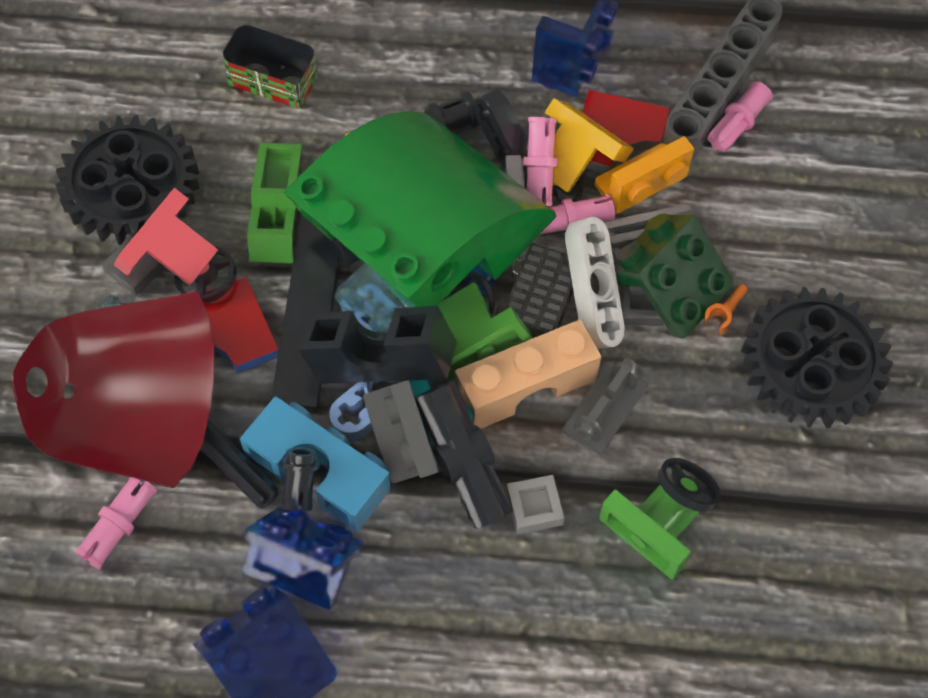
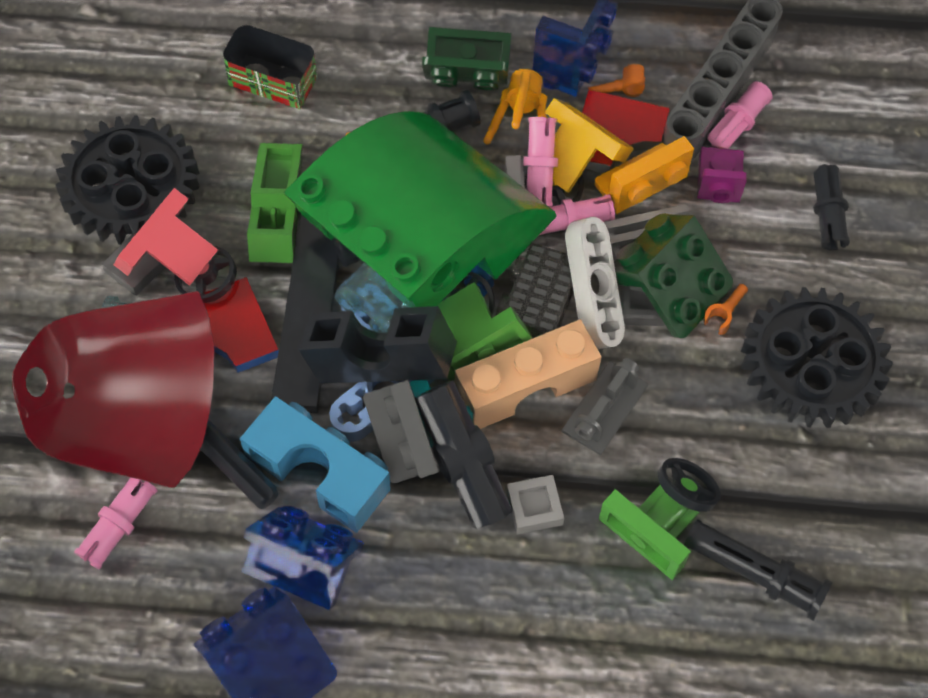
black pin [281,448,320,512] -> none
black beam [473,89,528,168] -> none
none -> dark green bracket [422,27,511,91]
none -> light orange plant [483,69,548,145]
none -> orange hand [588,64,645,97]
none -> black pin [684,519,833,621]
none -> magenta bracket [697,147,747,203]
none -> black axle [813,164,850,250]

